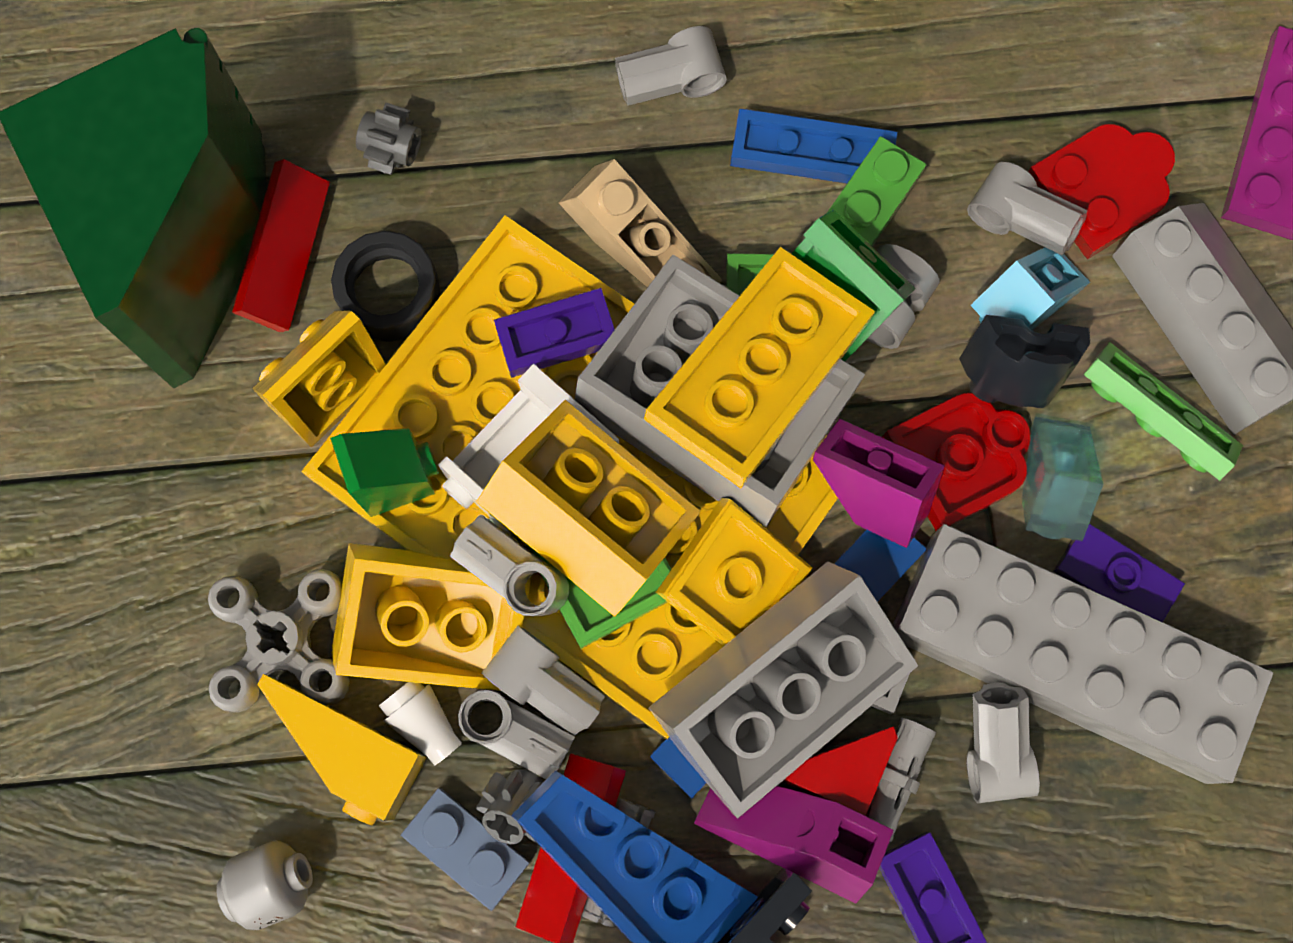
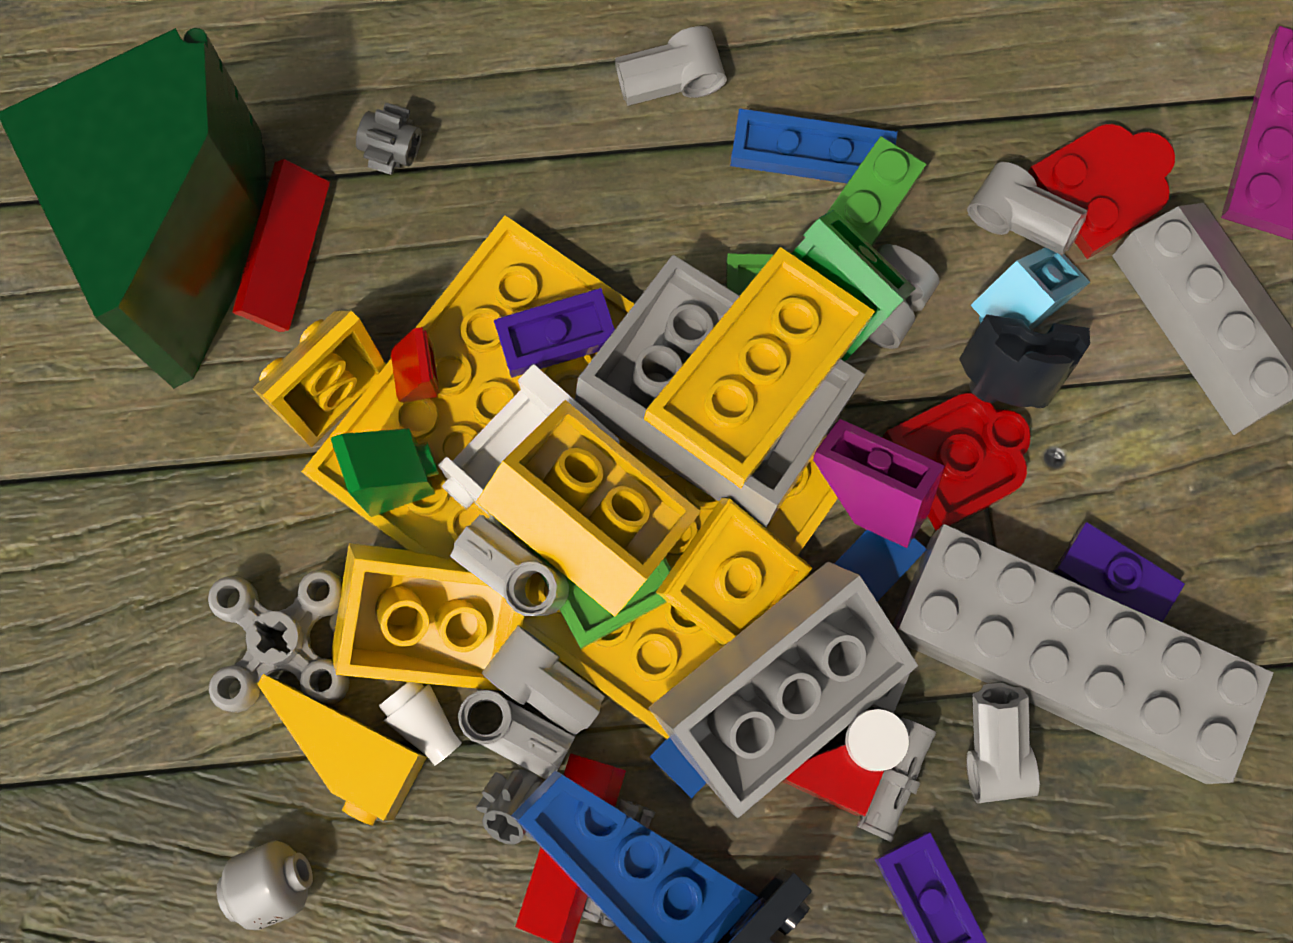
black tyre [331,231,441,342] -> none
sand blue plate [400,788,531,911] -> none
tan slope [559,159,722,287] -> none
magenta slope [694,786,894,904] -> none
clear light blue slope [1022,416,1103,541] -> none
bright green plate [1084,342,1243,481] -> none
none -> red slope [391,327,440,403]
none -> white tile [846,709,909,771]

